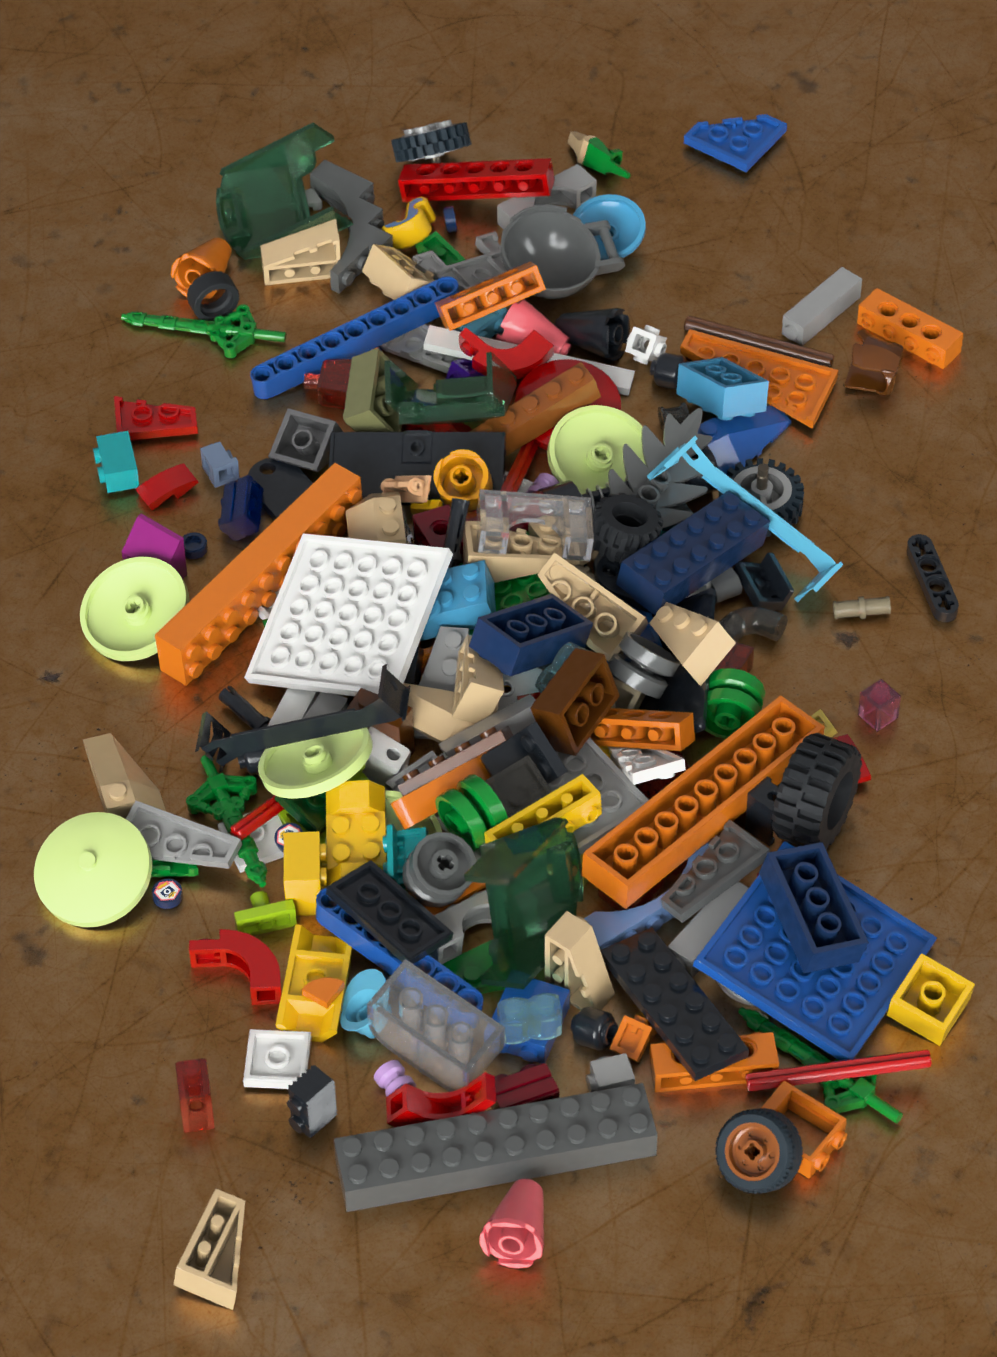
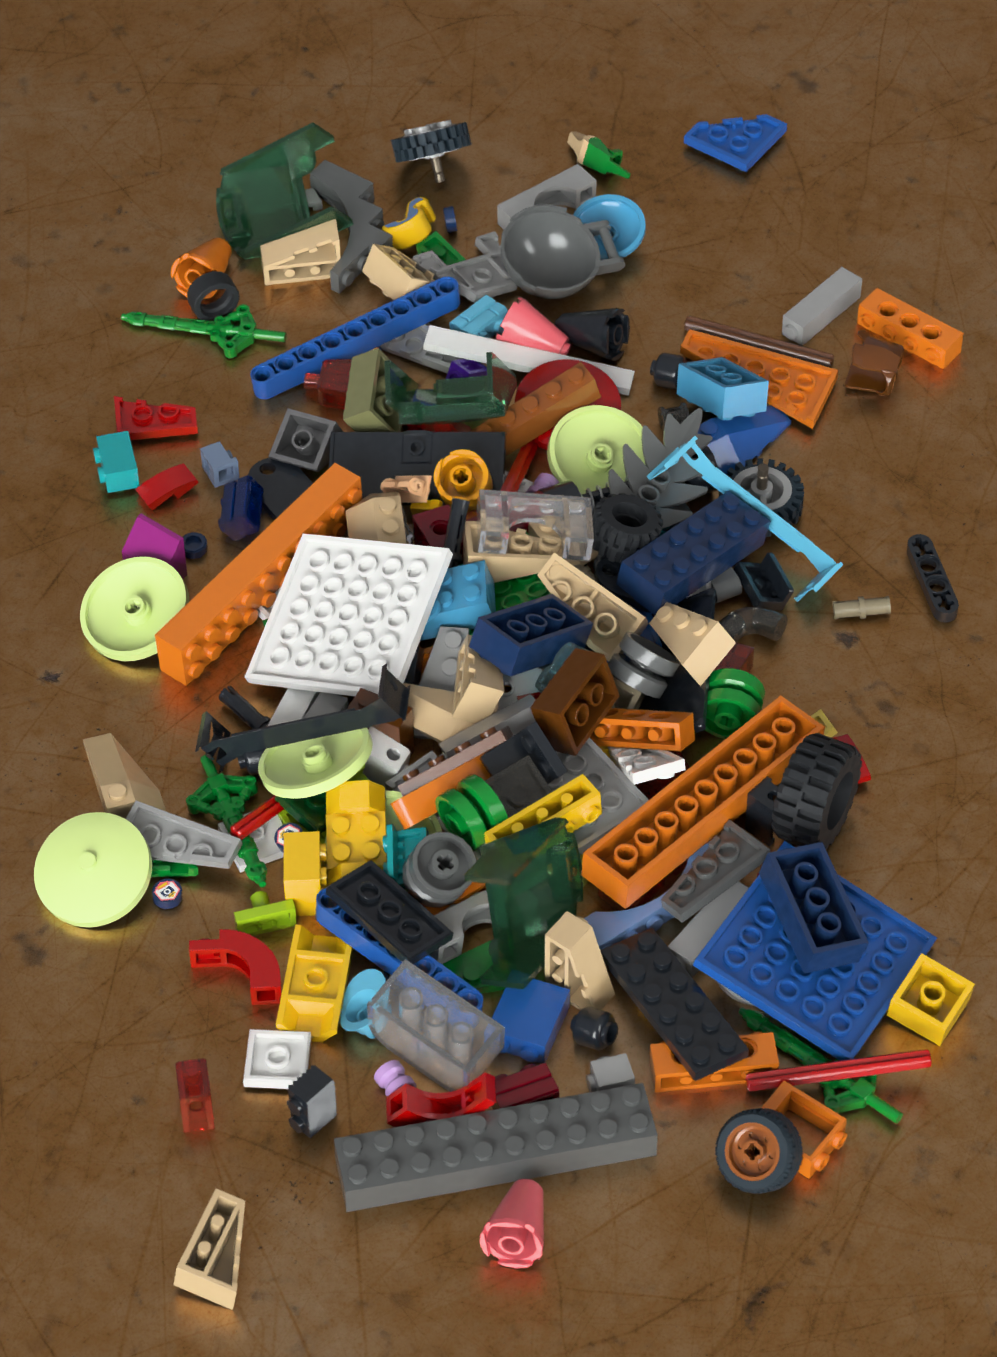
orange tile [302,978,345,1009] -> none
red brick [398,158,555,202] -> none
orange brick [435,262,546,331] -> none
red arch [459,327,554,380] -> none
clear light blue brick [497,993,562,1044] -> none
orange bracket [609,1014,657,1063] -> none
white brick [625,325,667,365] -> none
clear pink brick [858,679,901,732] -> none

